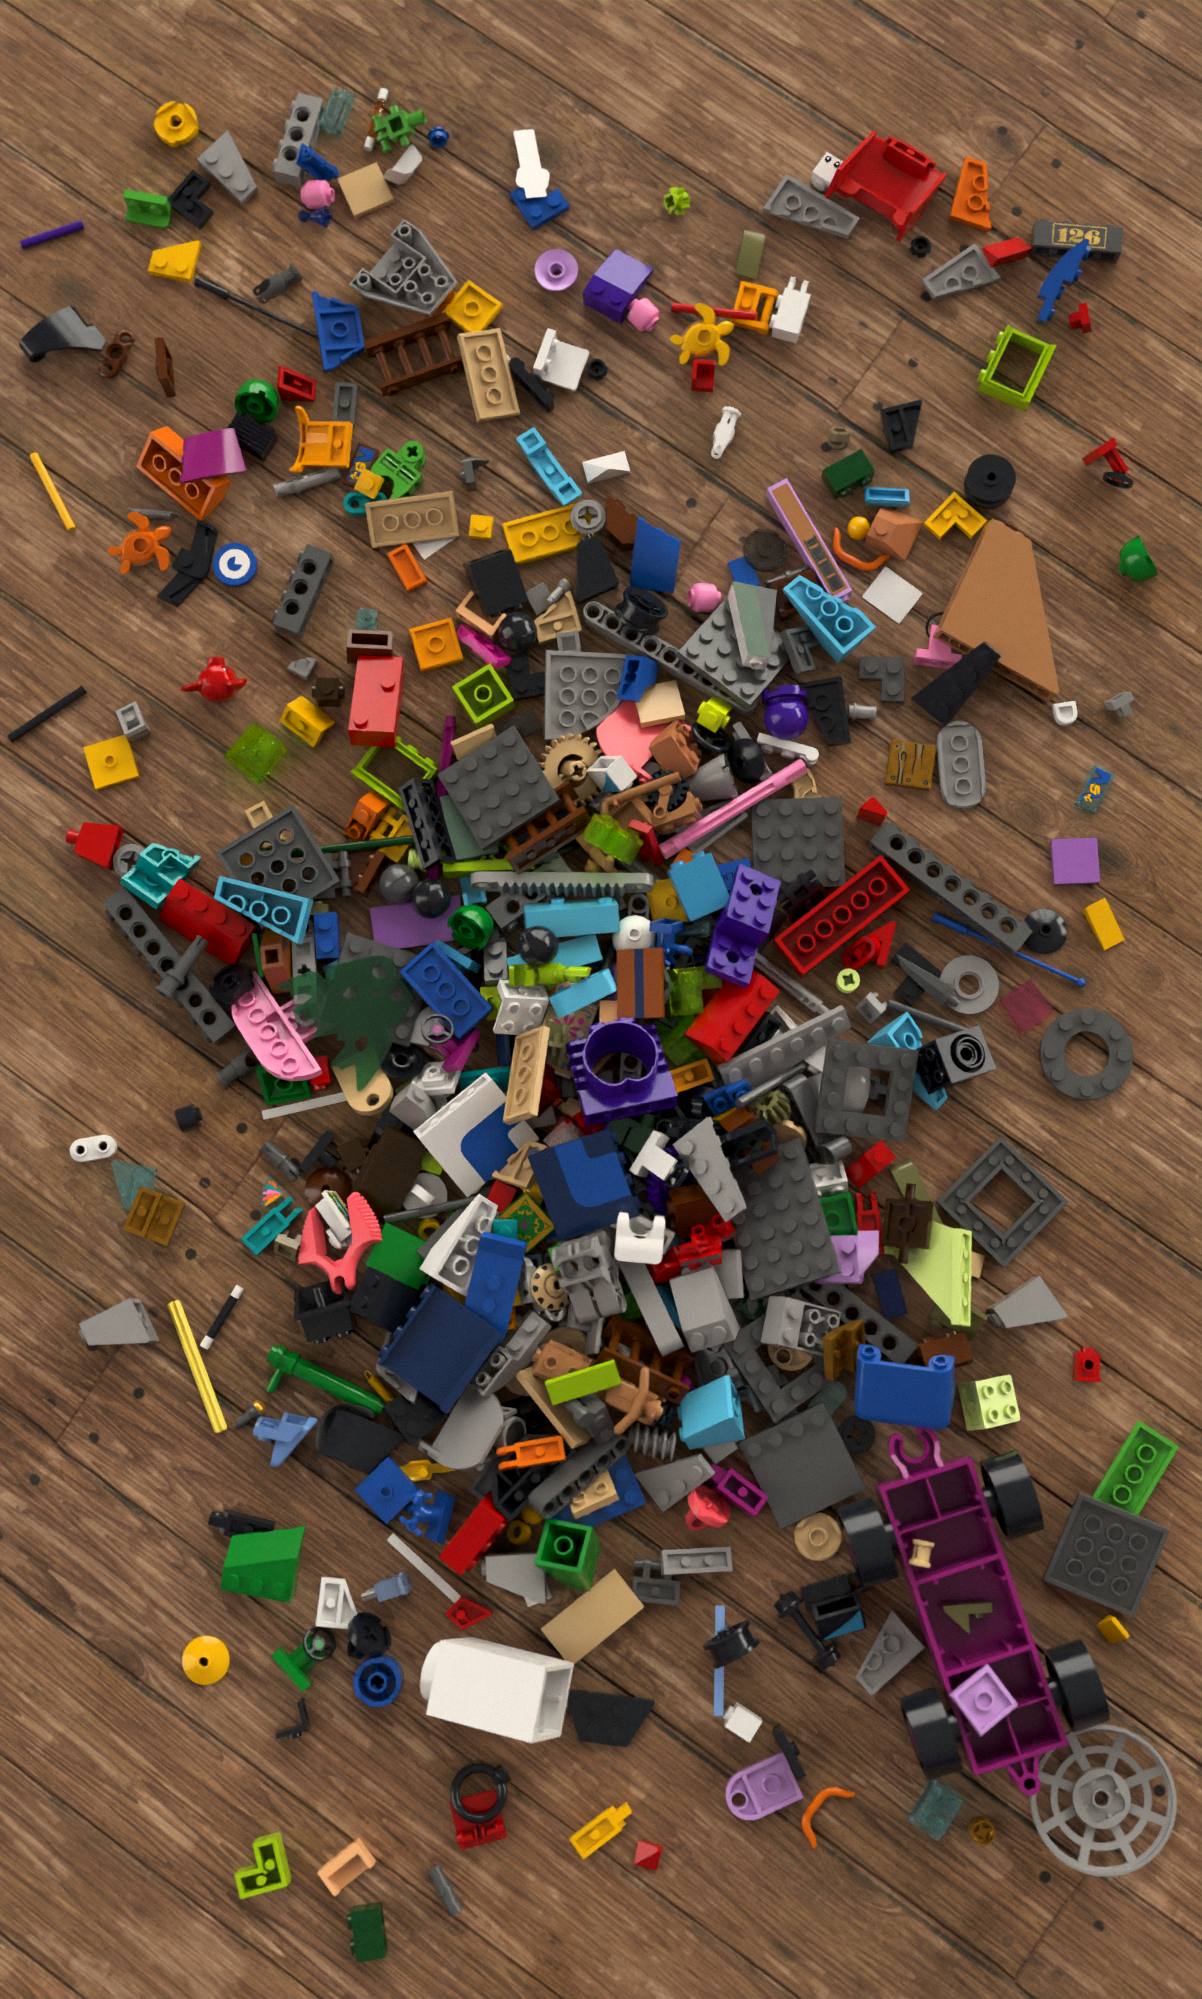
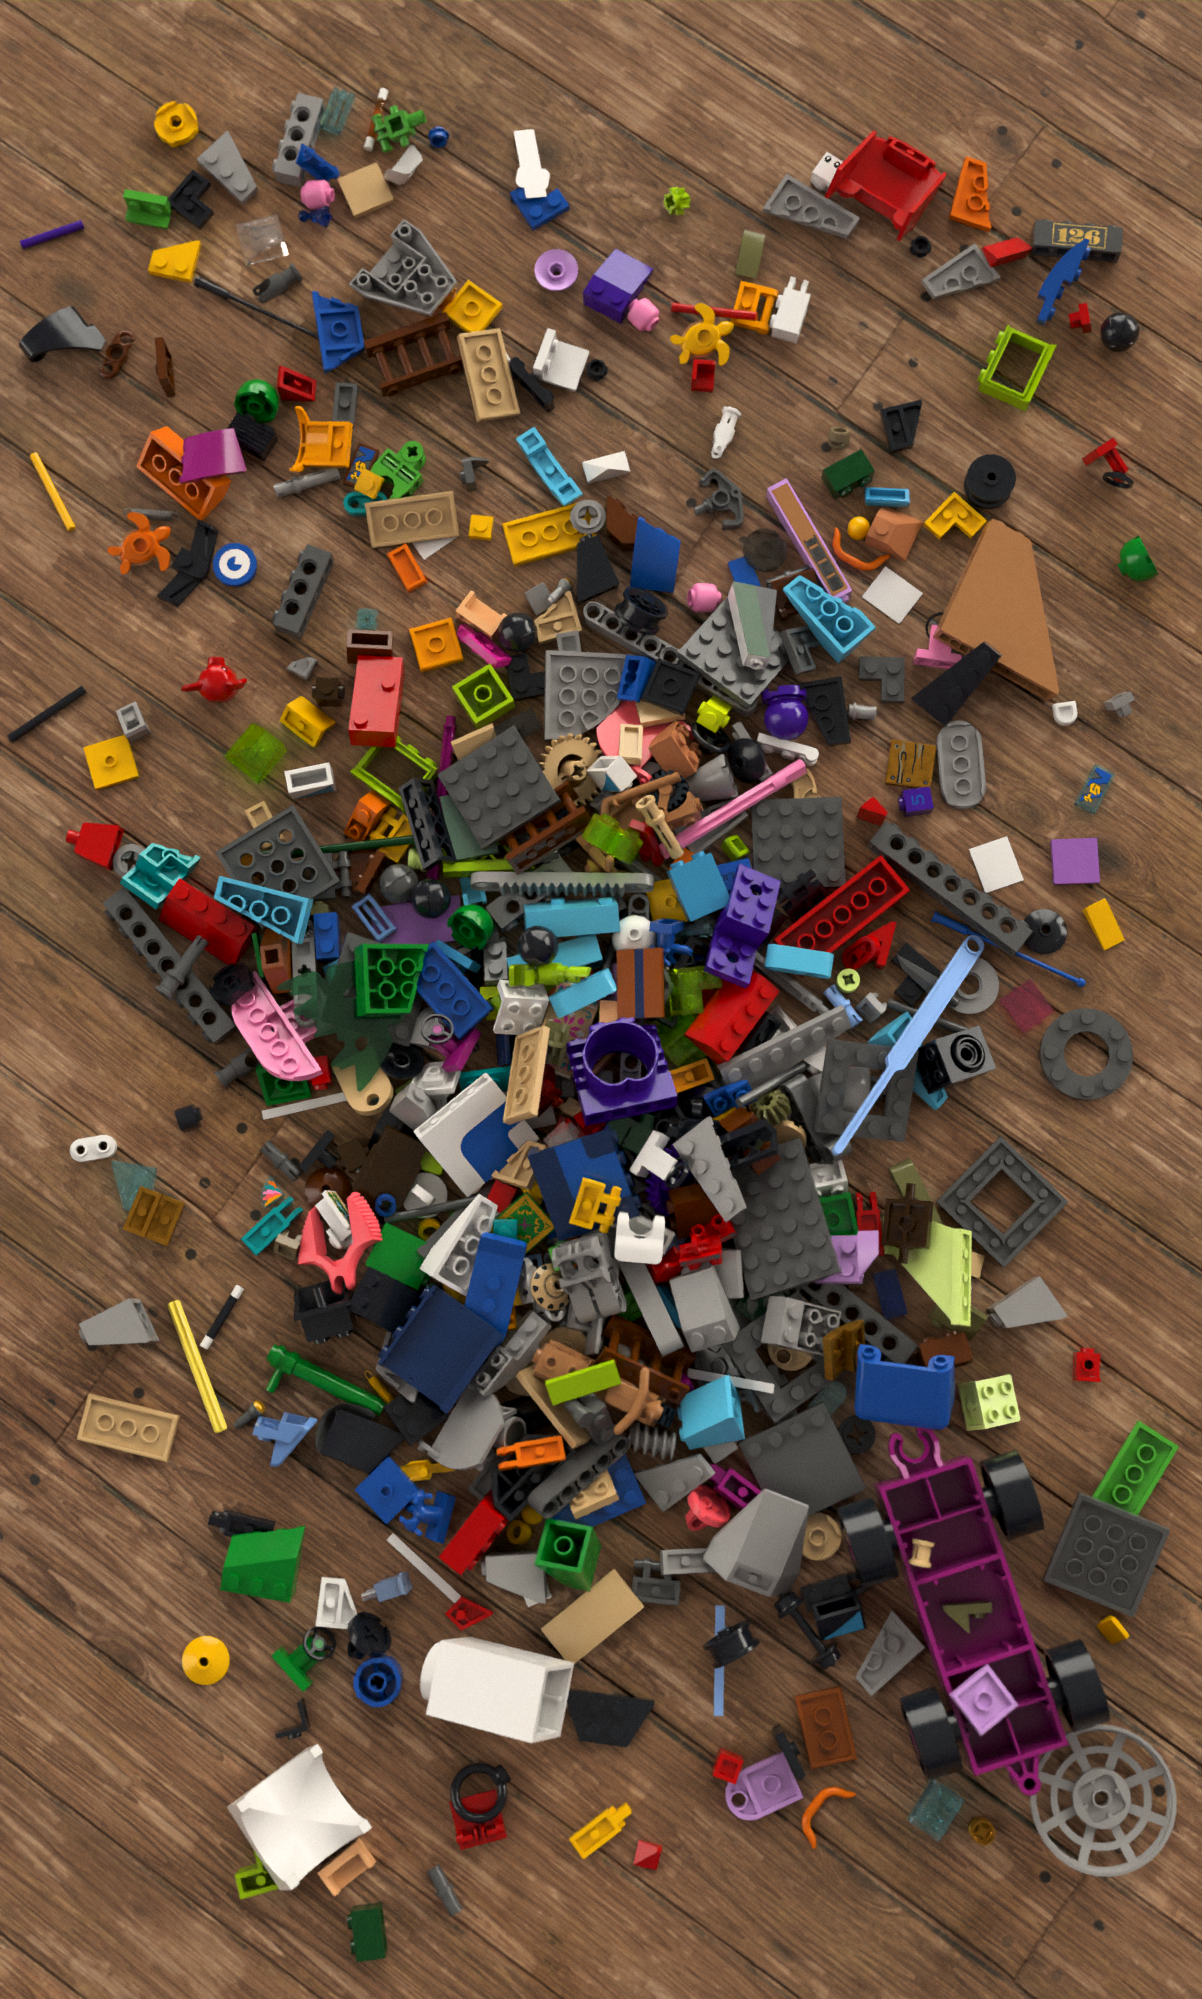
black slope [463,549,529,618] -> none
white brick [723,1702,762,1743] -> none
red slope [845,1140,896,1189] -> none
none -> tan tile [76,1393,180,1462]
none -> white piece [227,1744,372,1891]
none -> clear slope [236,214,289,266]
none -> white brick [285,762,337,799]
none -> medium blue tile [351,893,397,943]
none -> green wedge [354,944,429,1017]
none -> blue bush [375,1194,396,1217]
none -> yellow plate [569,1177,622,1233]
none -> tan tile [619,724,643,765]
none -> tan pin [636,795,684,859]
none -> black plate [641,658,700,716]
none -> white sticker [687,1368,774,1393]
none -> dark grey piece [693,469,744,530]
none -> light grey wedge [703,1488,809,1597]
none -> red panel [712,1747,744,1785]
none -> lime slope [720,834,750,862]
none -> medium azure beam [764,944,834,978]
none -> dark orange tile [794,1685,857,1770]
none -> light blue pin [823,984,863,1029]
none -> light blue piece [832,935,984,1156]
none -> dark purple brick [898,786,934,817]
none -> white sticker [969,836,1024,893]
none -> black piece [1100,312,1140,352]

